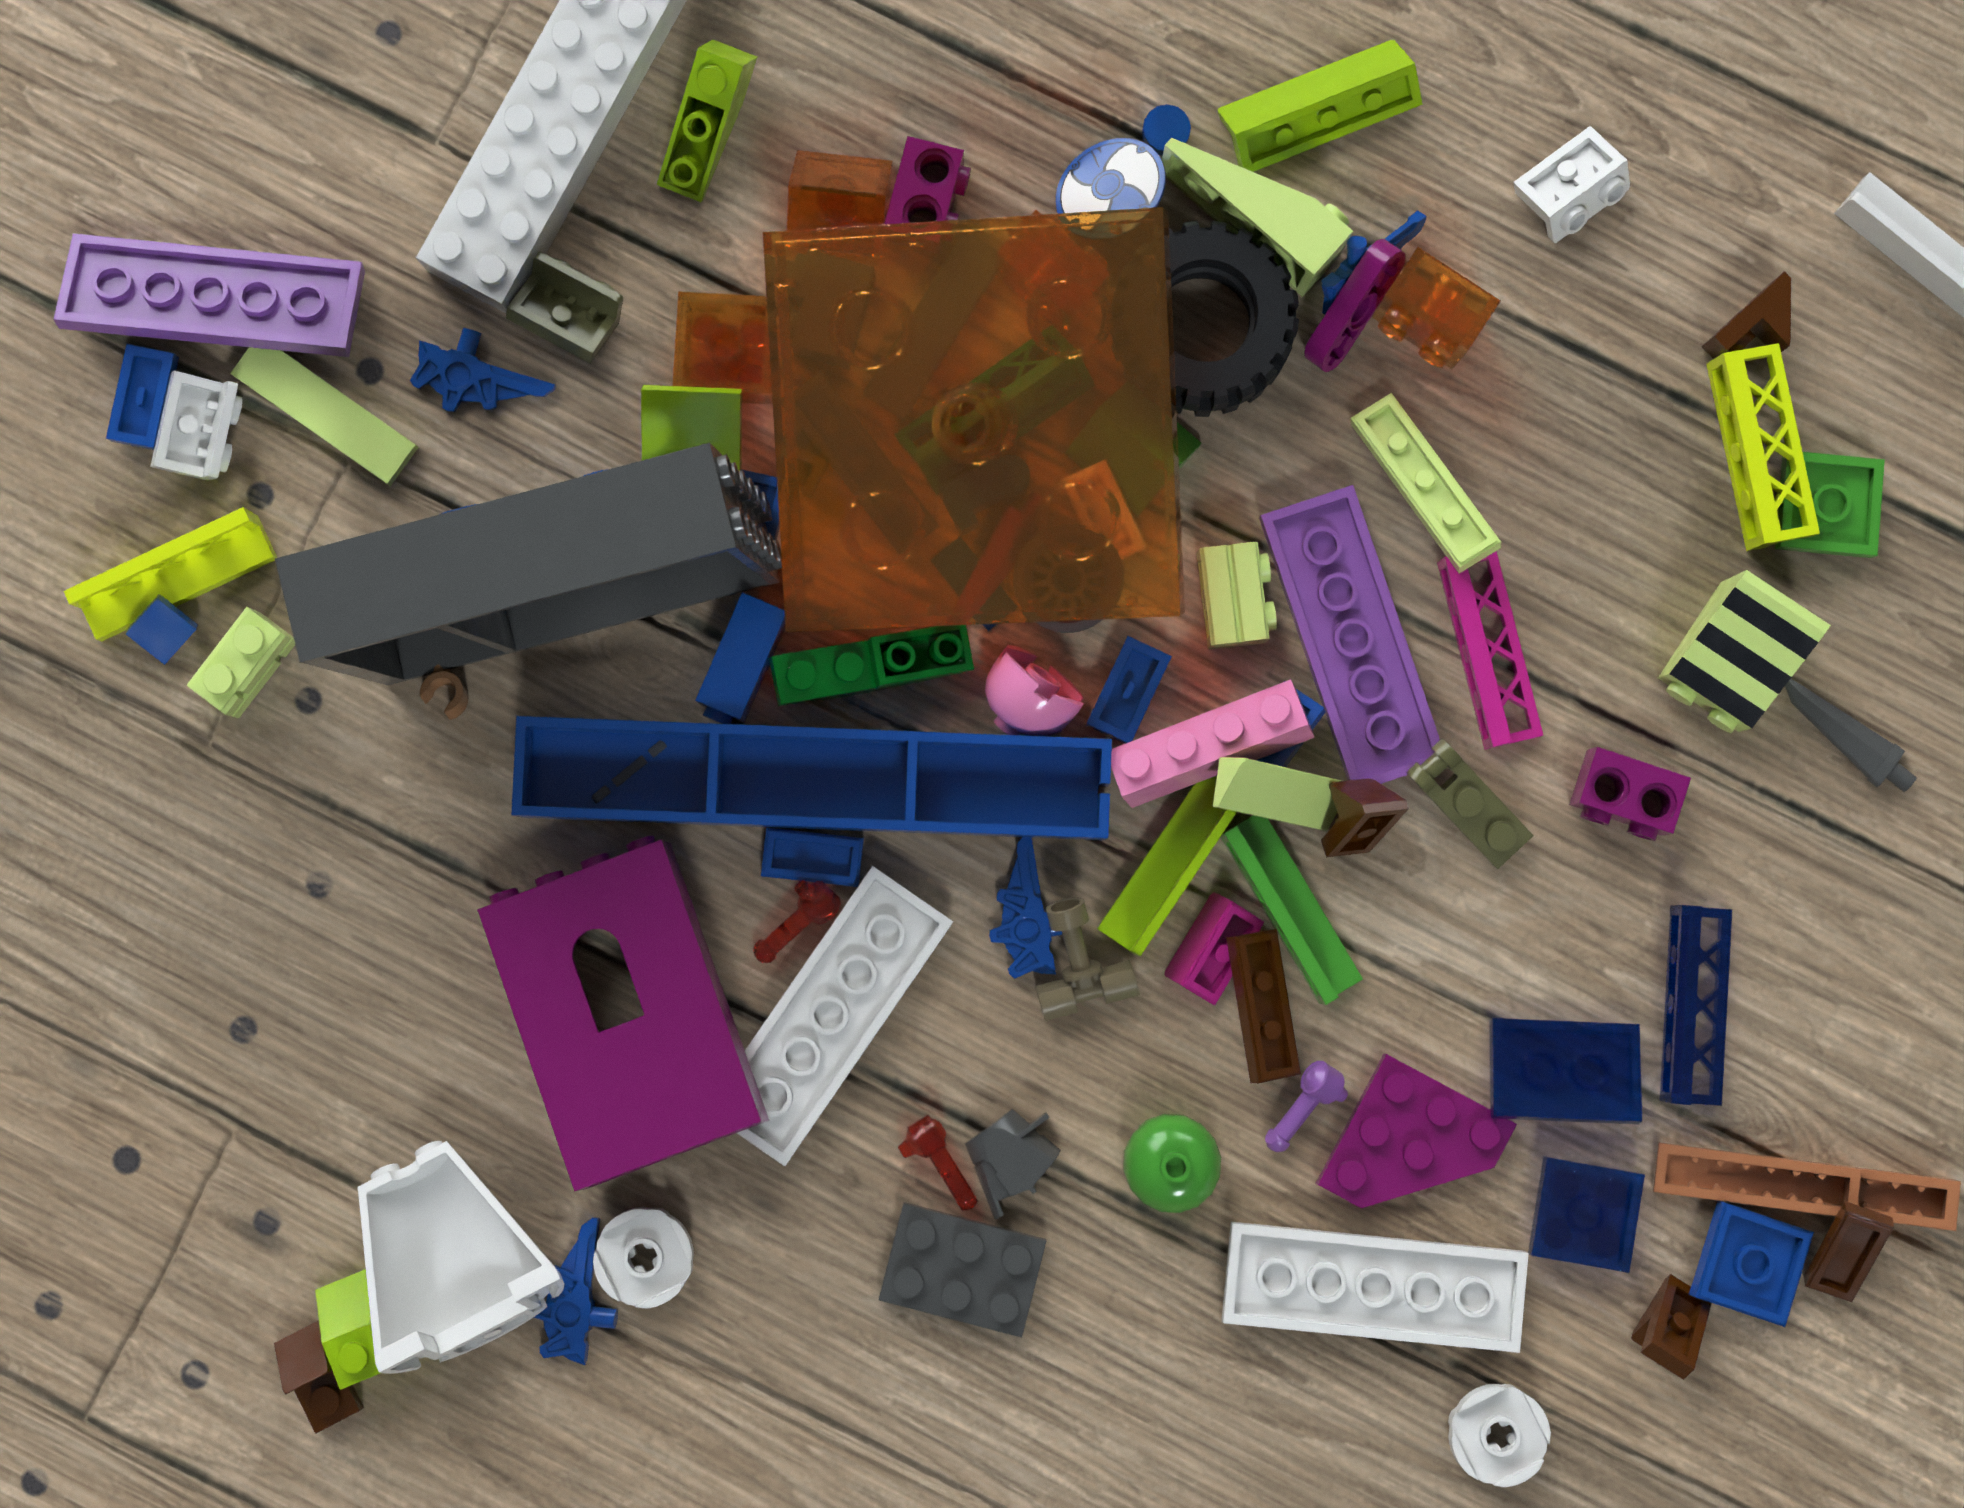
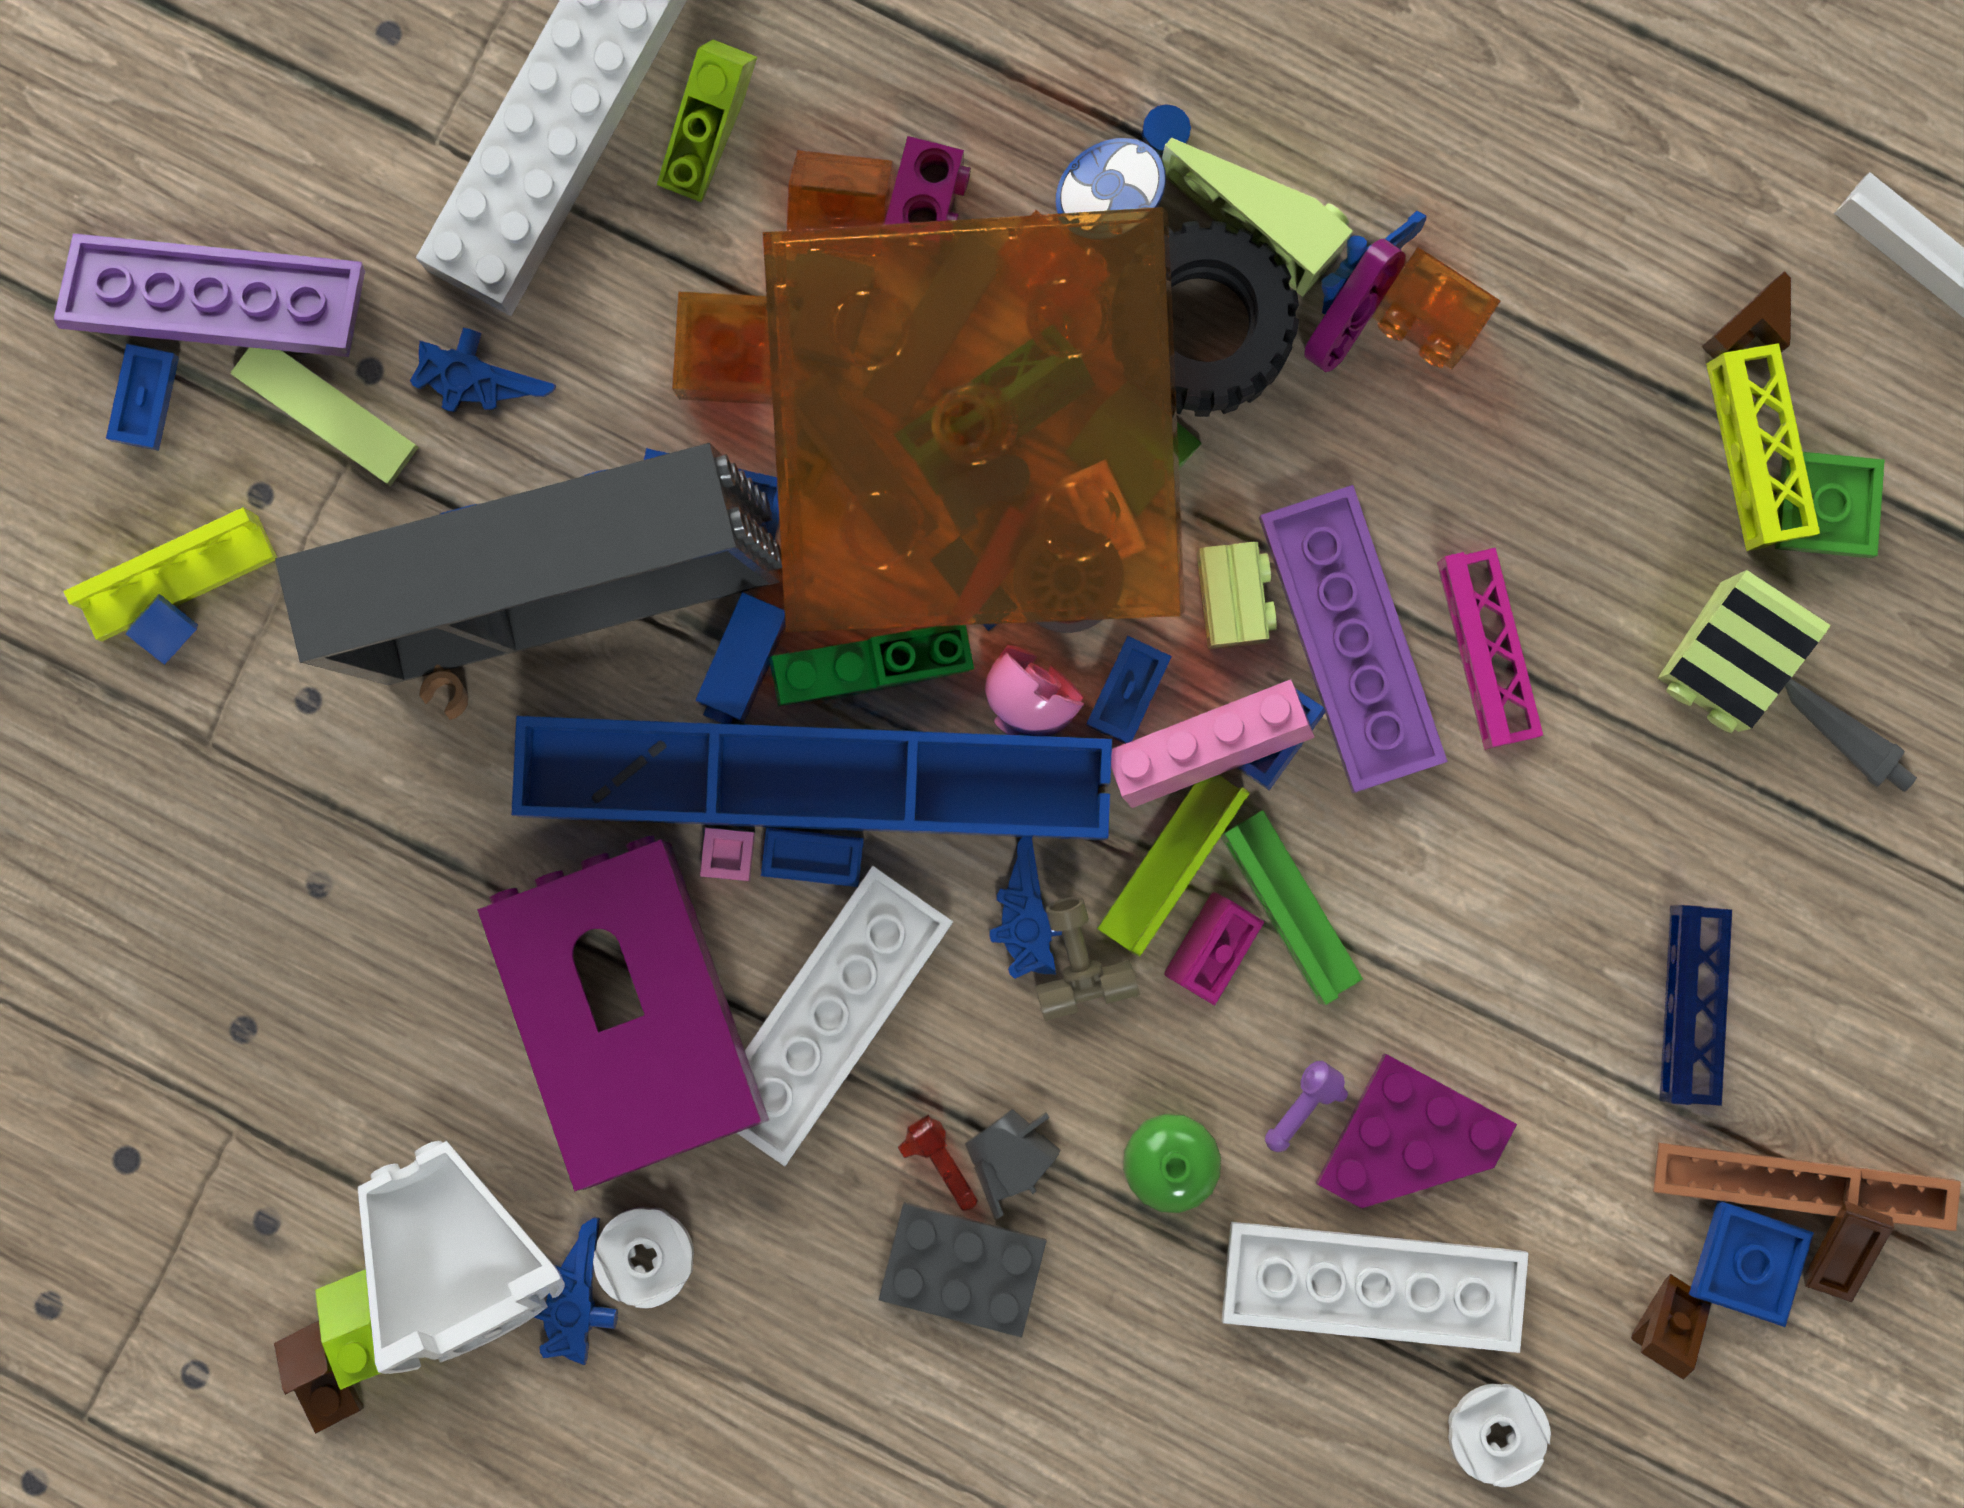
white bracket [150,370,242,481] -> none
yellowish green brick [187,607,295,719] -> none
olive bracket [506,252,623,364] -> none
lime tile [641,385,742,471] -> none
clear red piece [753,880,841,963] -> none
yellowish green slope [1213,757,1342,831] -> none
lime panel [1218,40,1423,172] -> none
reddish brown tile [1226,929,1301,1084] -> none
reddish brown slope [1321,778,1409,858] -> none
yellowish green tile [1351,393,1501,574] -> none
olive plate [1406,738,1534,869] -> none
clear blue tile [1489,1018,1642,1124] -> none
white bracket [1513,126,1630,243] -> none
clear blue plate [1528,1156,1645,1273] -> none
magenta brick [1569,747,1691,841] -> none
none -> bright pink tile [700,828,755,881]

